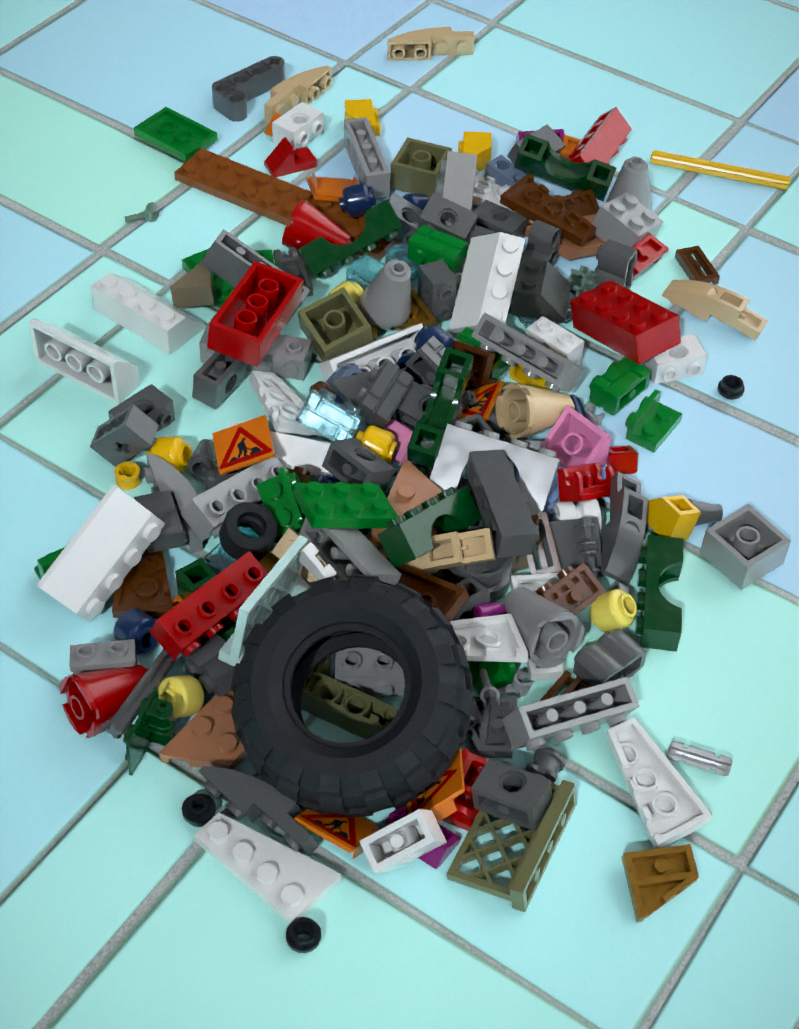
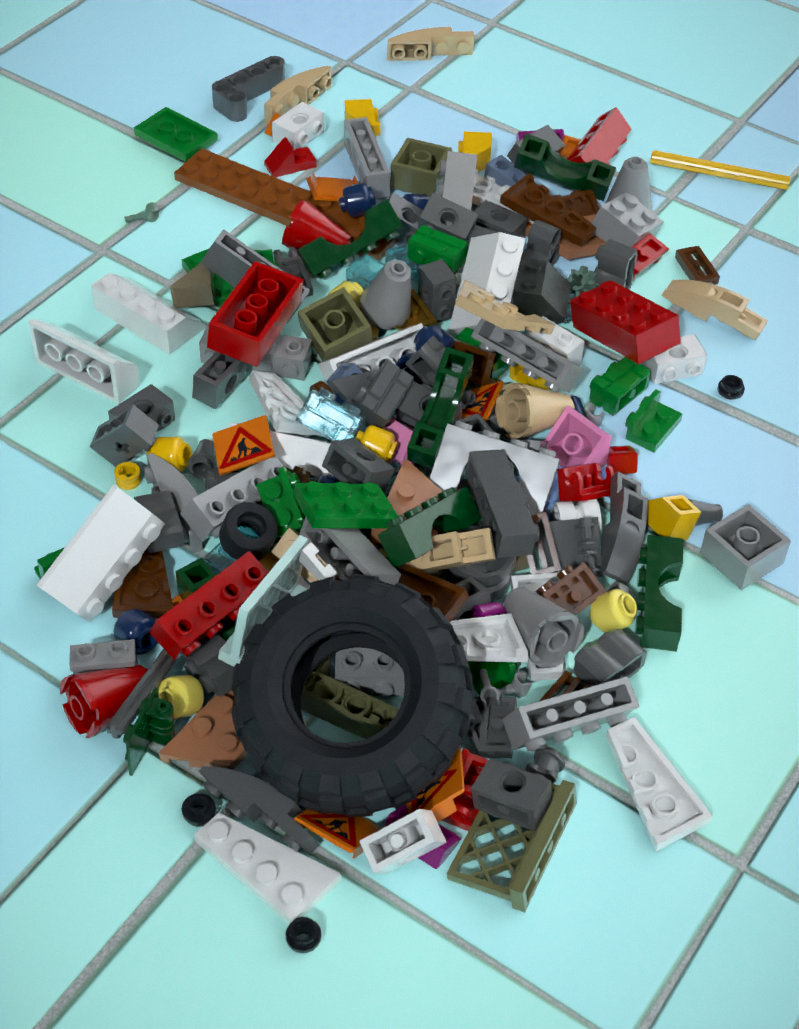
pearl gold wing [621,844,699,922] -> none
light grey axle [667,740,733,776] -> none
none -> tan wing [455,280,556,335]

